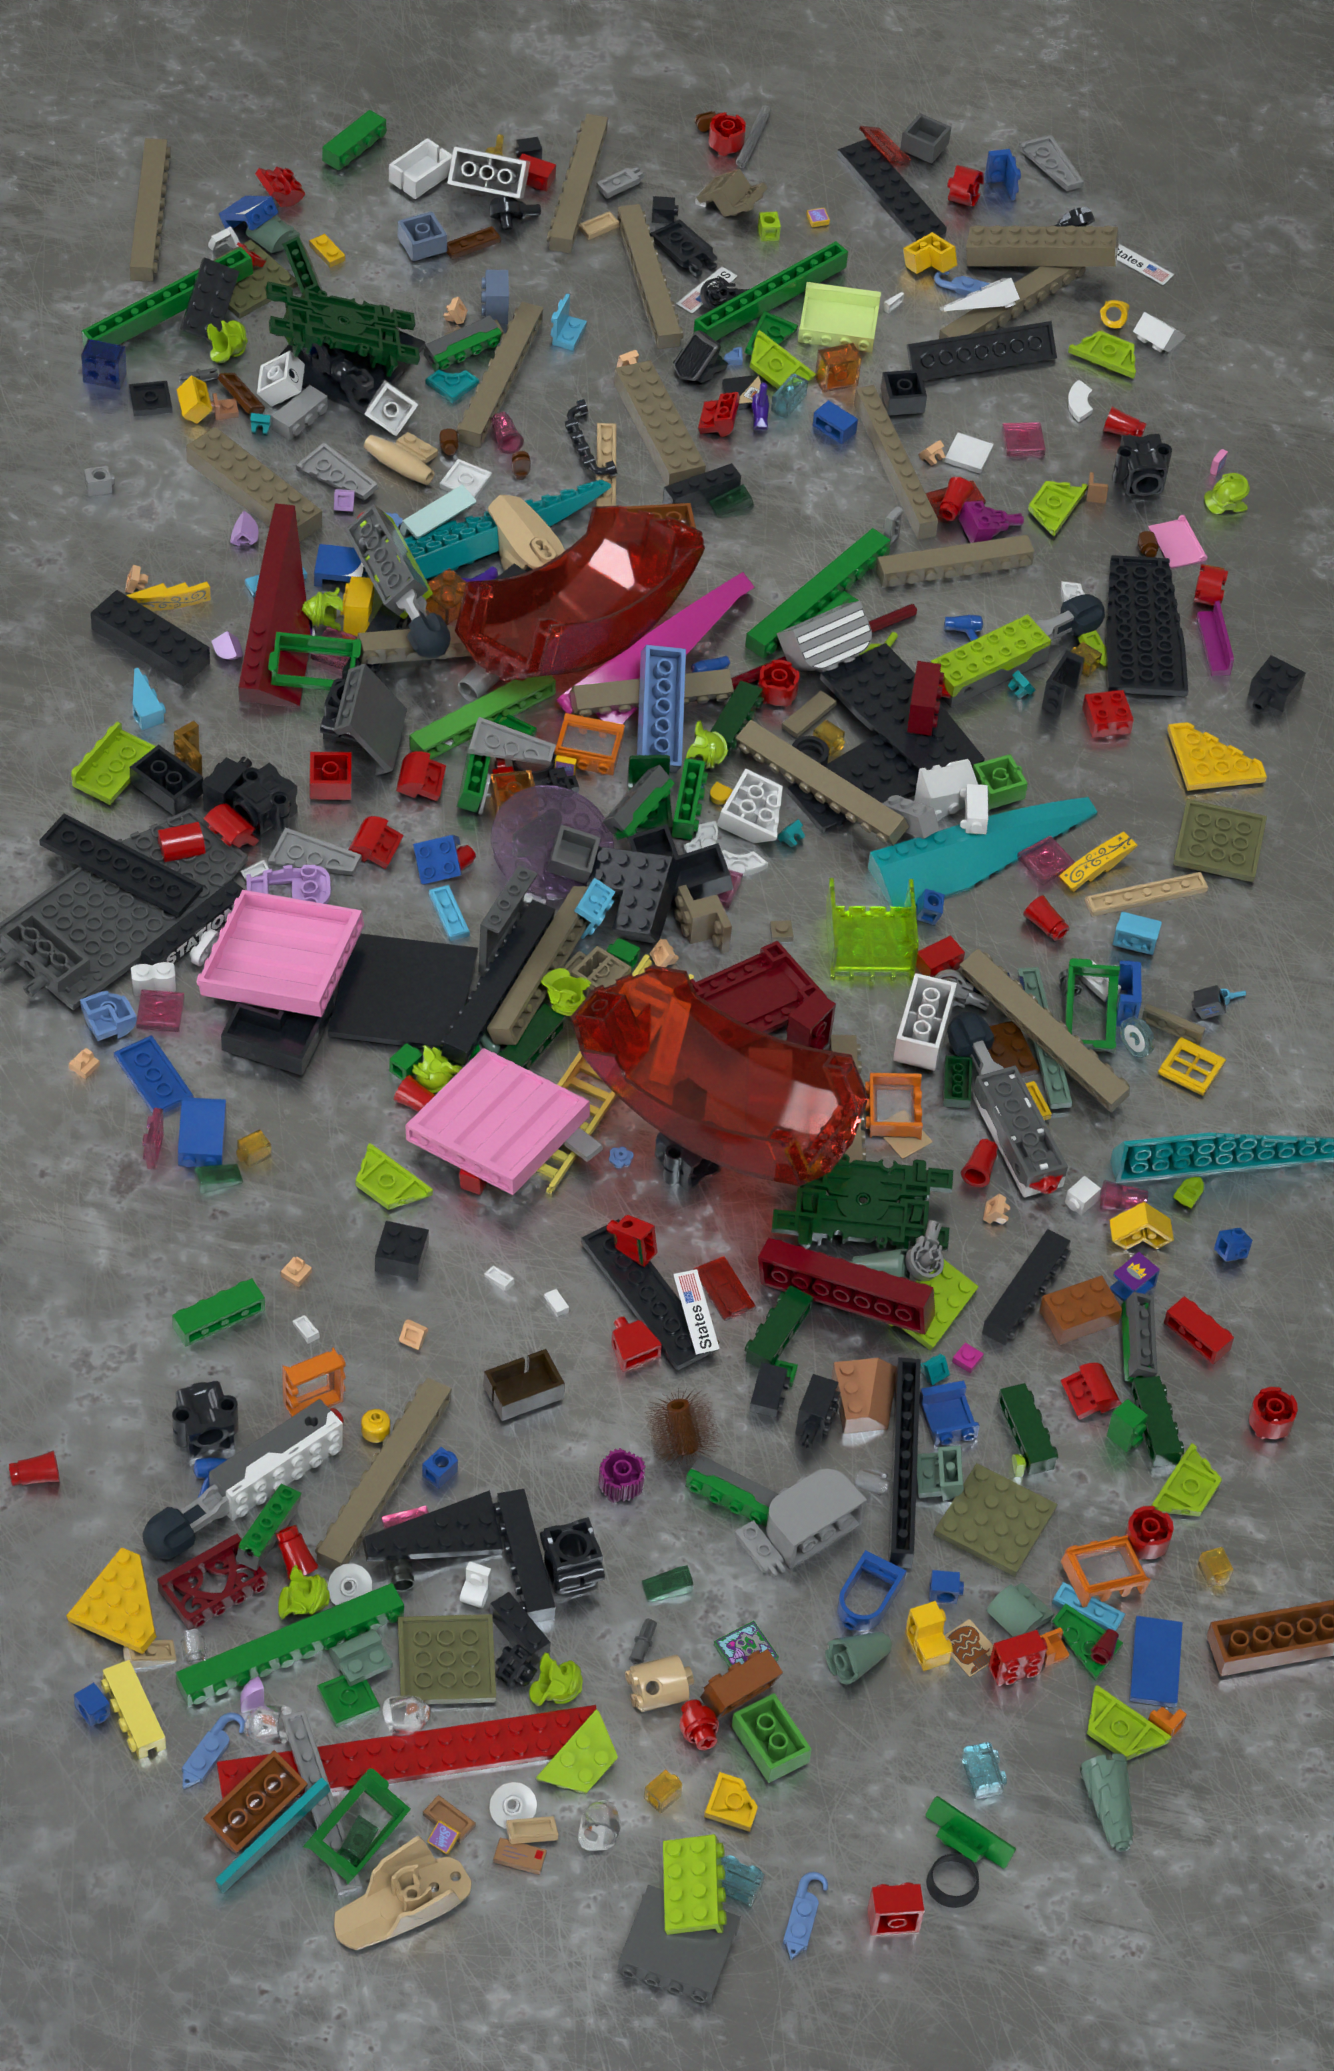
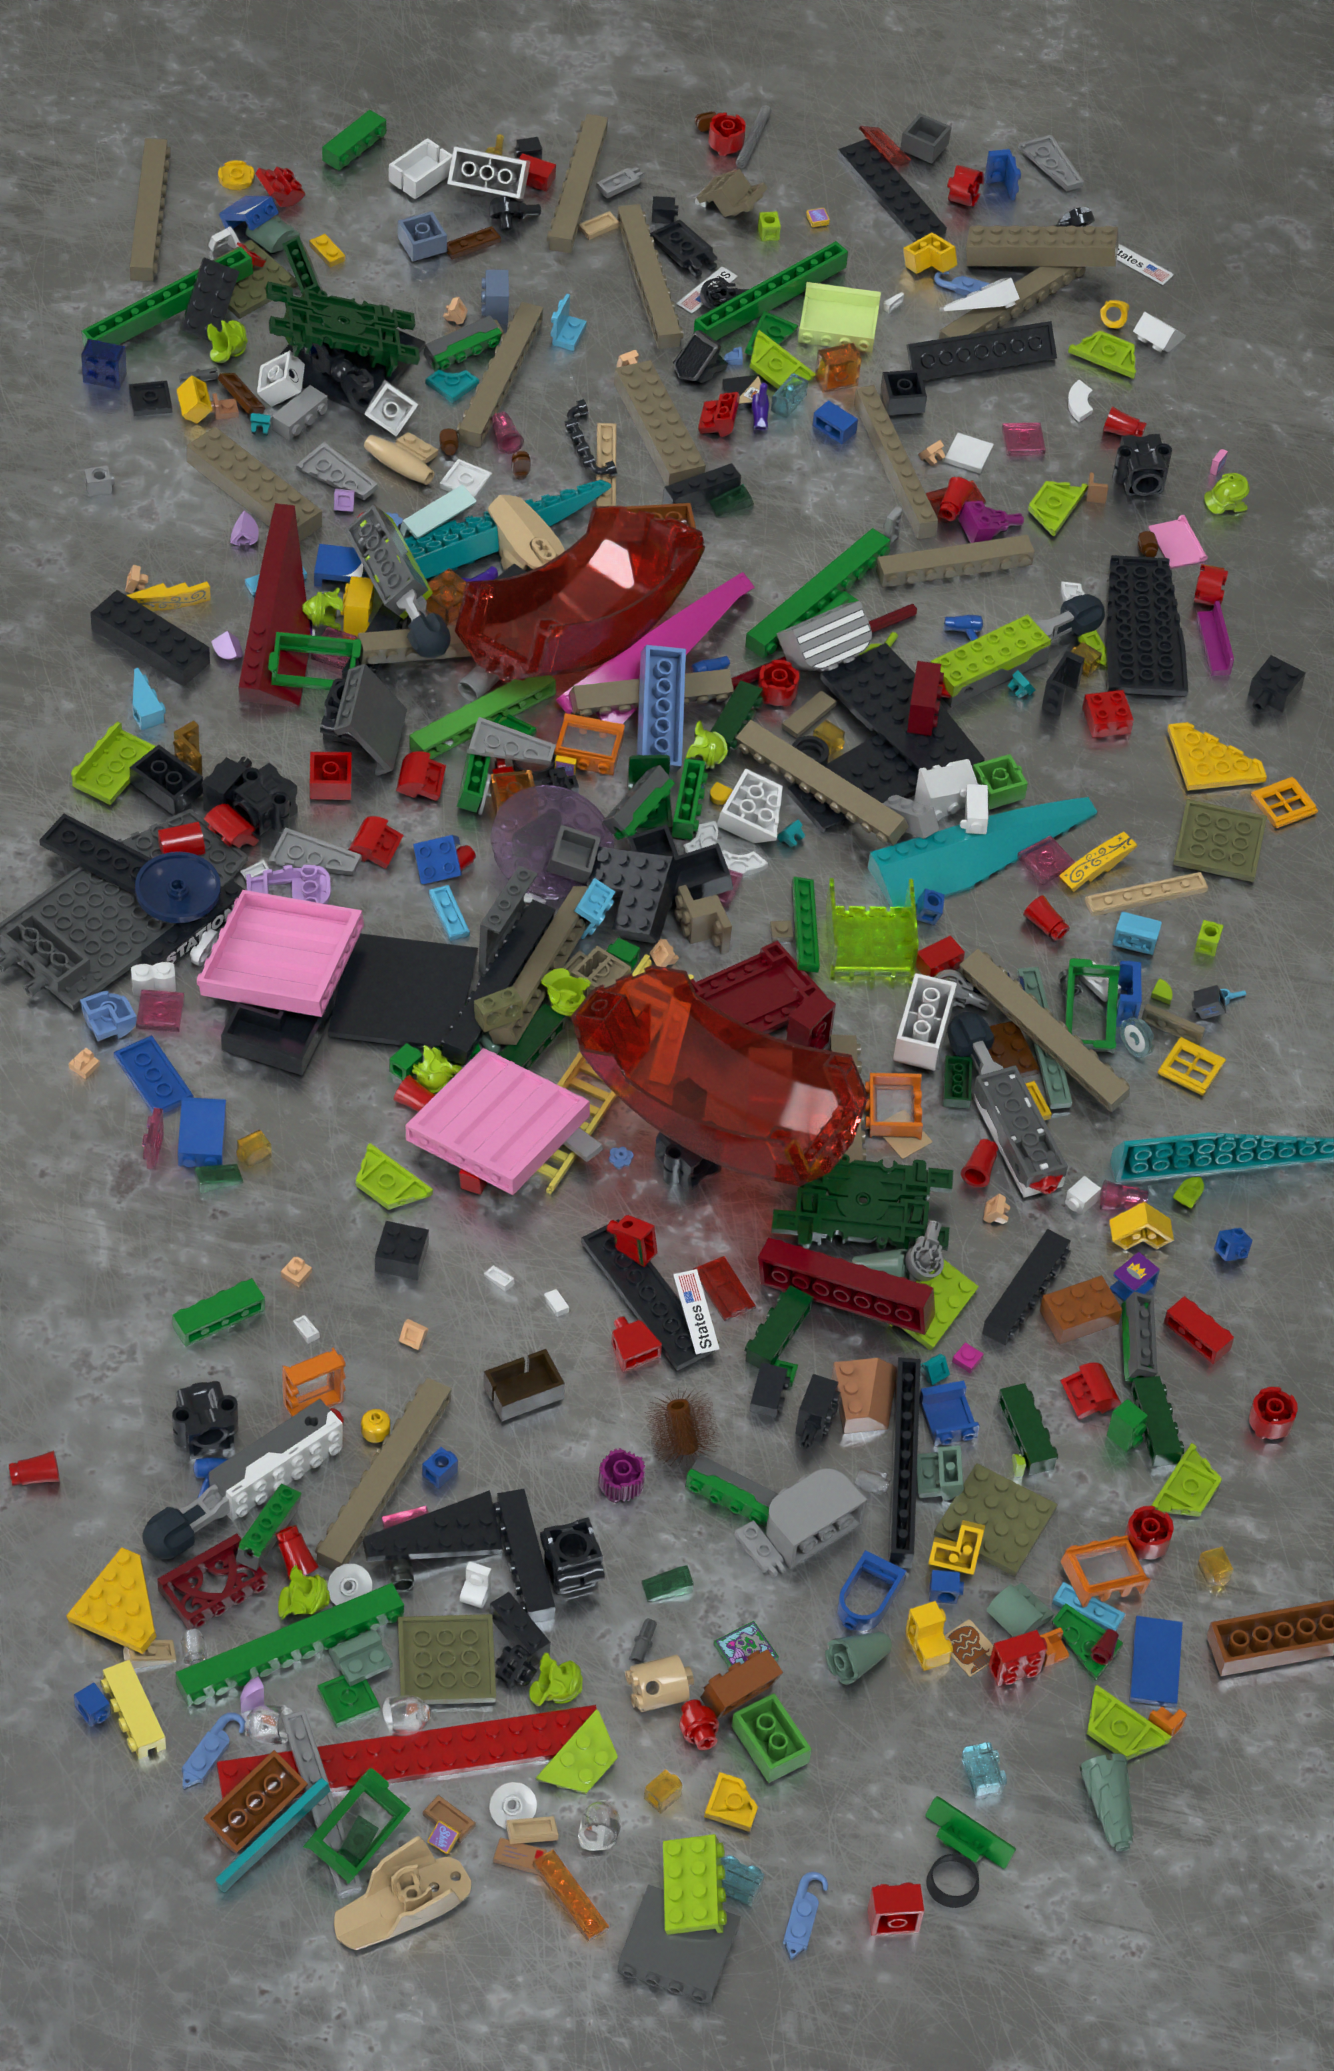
none -> dark blue dish [135,852,221,923]
none -> yellow tile [218,160,255,190]
none -> olive brick [474,986,523,1032]
none -> clear orange plate [532,1850,609,1942]
none -> green tile [792,877,820,973]
none -> yellow brick [928,1520,985,1575]
none -> lime tile [1151,978,1173,1005]
none -> lime brick [1195,920,1224,957]
none -> light orange piece [1251,777,1318,829]

